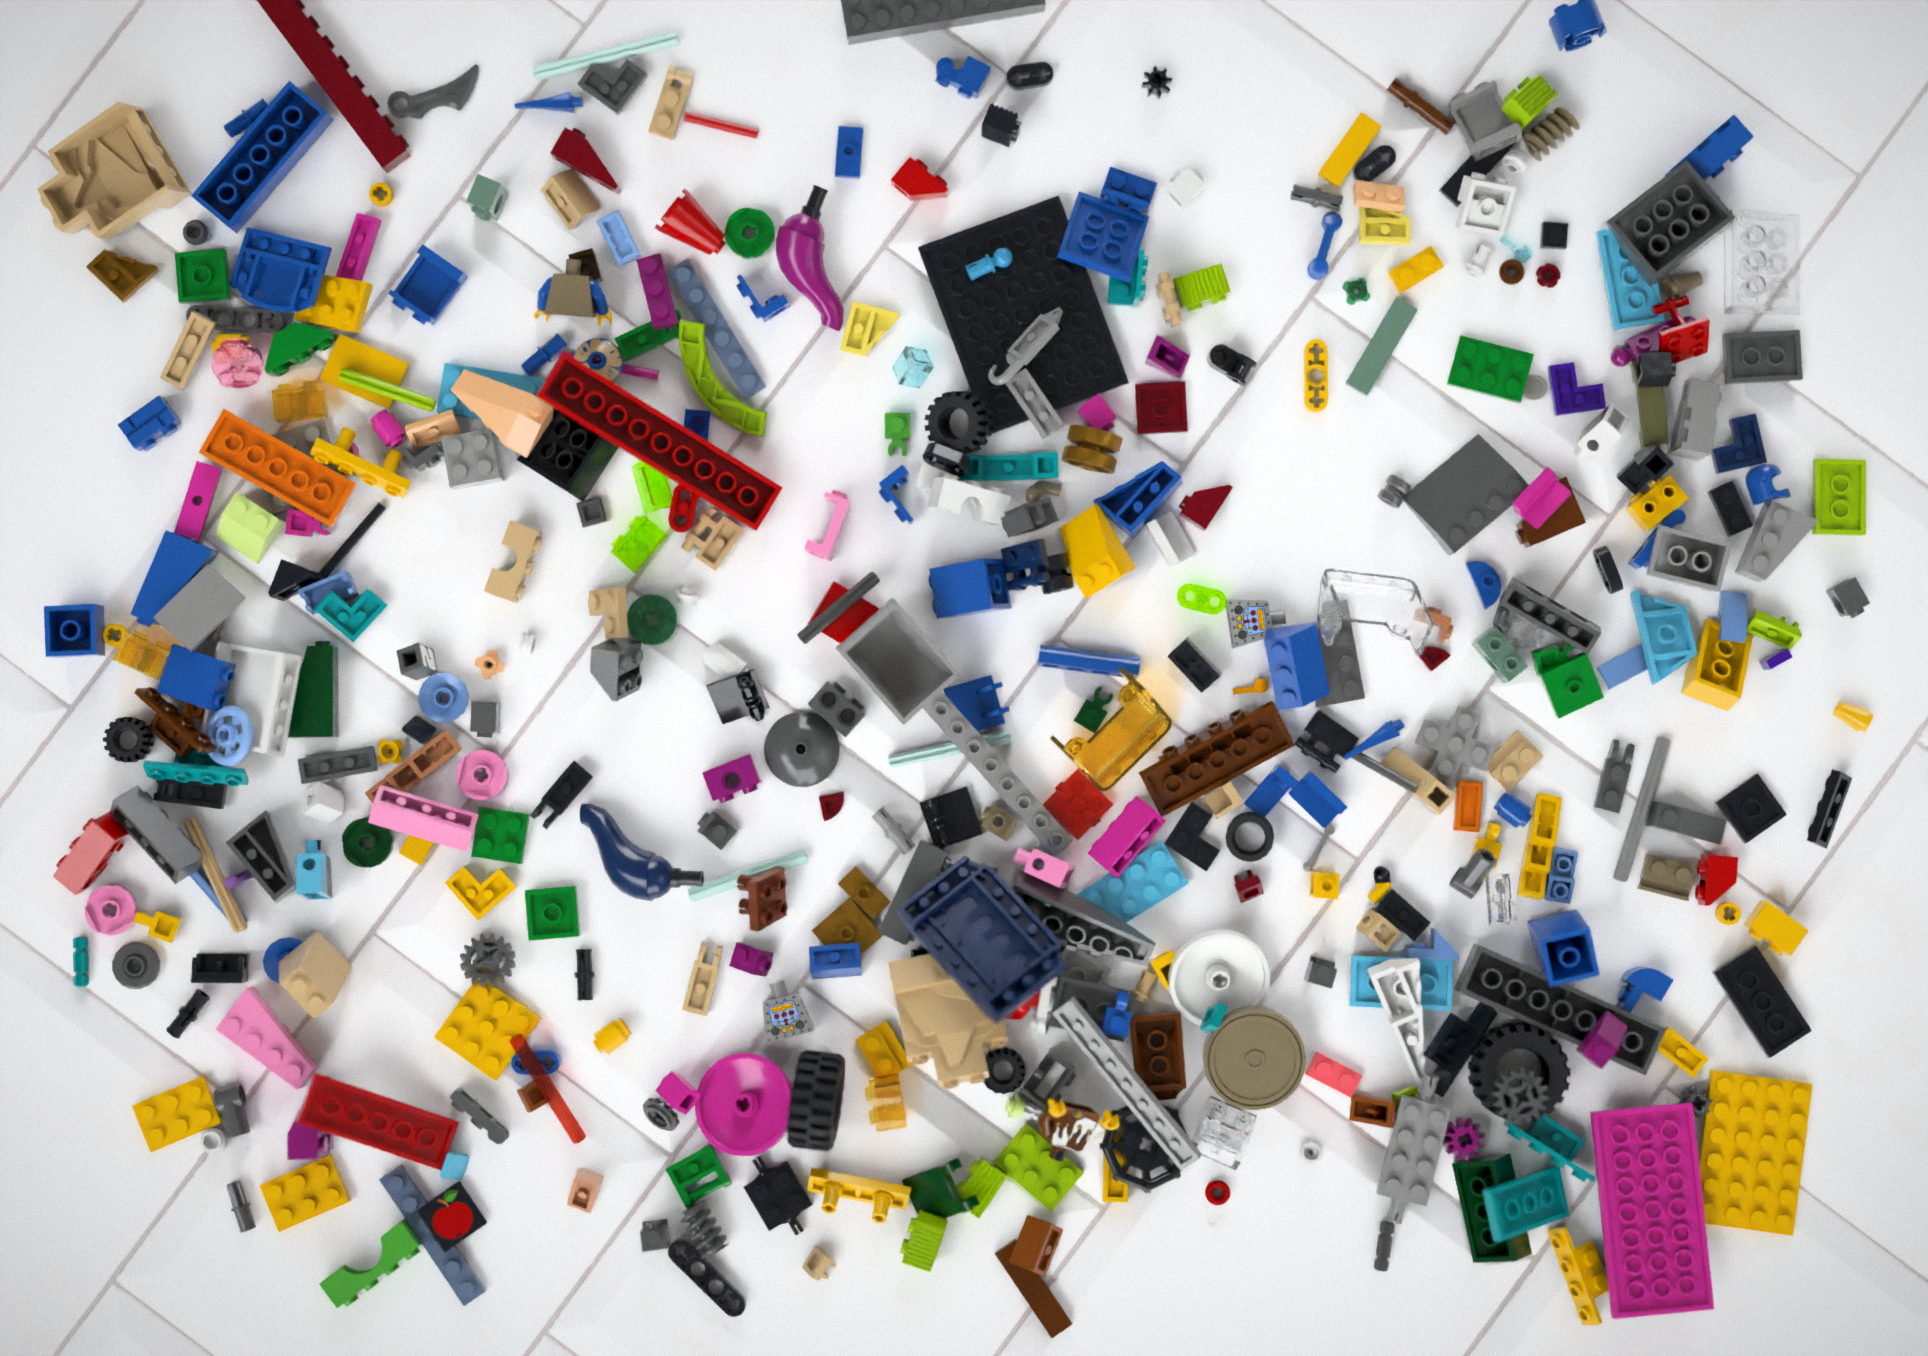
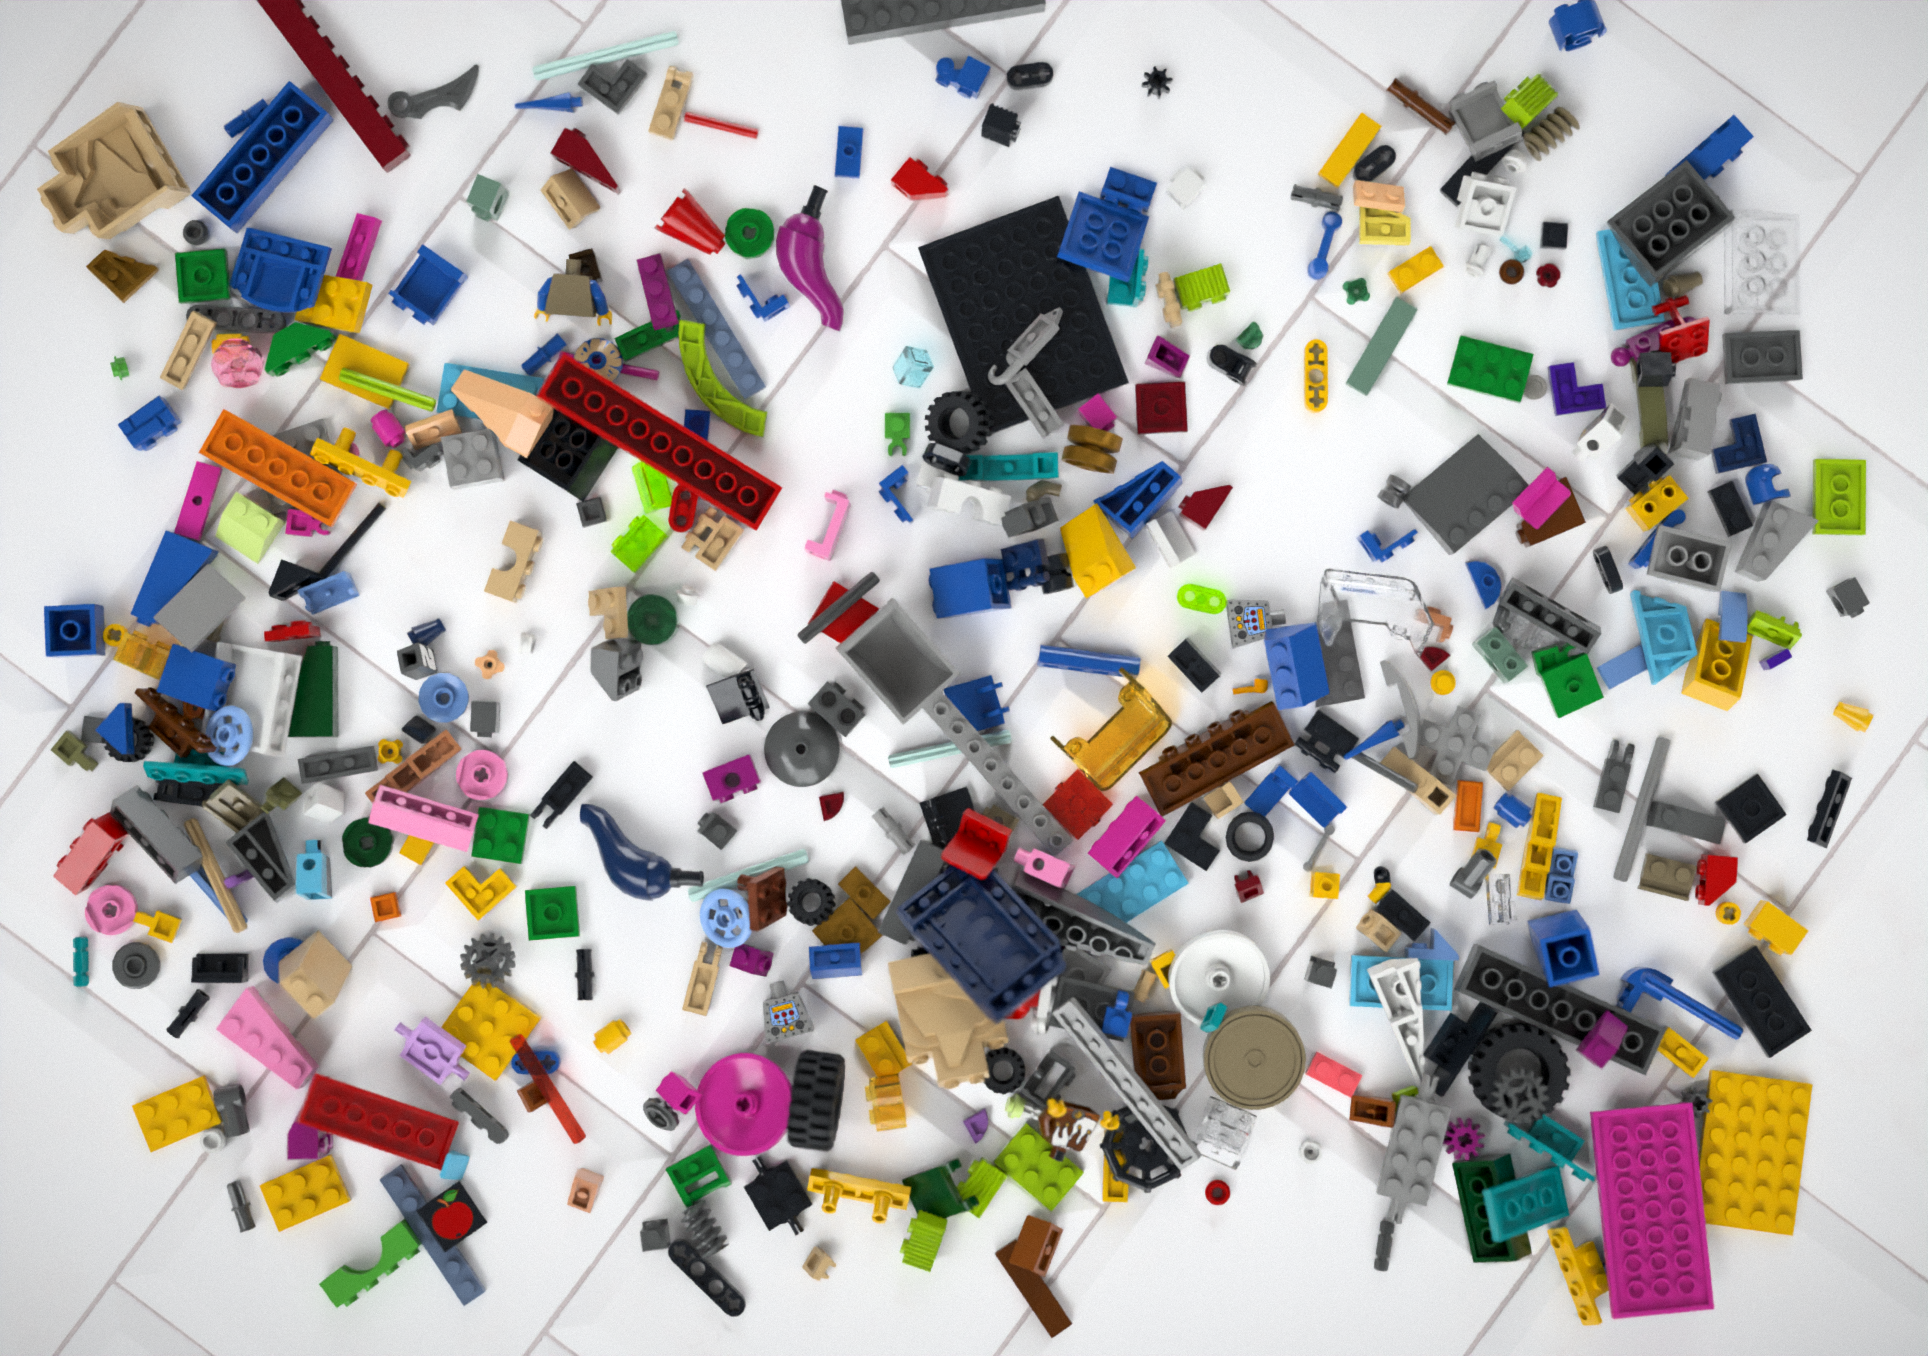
clear yellow brick [271,381,328,423] -> none
teal plate [314,587,387,643] -> none
yellow bush [369,182,394,207] -> none
light blue plate [596,210,641,267] -> none
light yellow wing [840,301,900,357] -> none
dark azure pin [965,248,1013,281] -> none
dark green plate [1073,686,1113,734] -> none
none -> olive plate [50,730,99,772]
none -> dark grey slope [81,716,106,744]
none -> blue slope [95,703,134,754]
none -> bright green plate [110,356,130,381]
none -> dark tan plate [202,779,264,833]
none -> olive plate [260,777,303,814]
none -> red plate [264,620,321,643]
none -> orange tile [370,892,401,922]
none -> lavender plate [394,1016,471,1085]
none -> dark blue cone [407,618,446,646]
none -> light blue plate [700,889,752,948]
none -> black tyre [787,878,836,926]
none -> red bracket [941,808,1012,880]
none -> medium lavender tile [963,1108,988,1144]
none -> clear green plate [1236,321,1264,350]
none -> blue bracket [1356,529,1418,563]
none -> light grey slope [1380,660,1422,759]
none -> yellow plate [1430,670,1456,695]
none -> blue axle [1639,971,1743,1040]

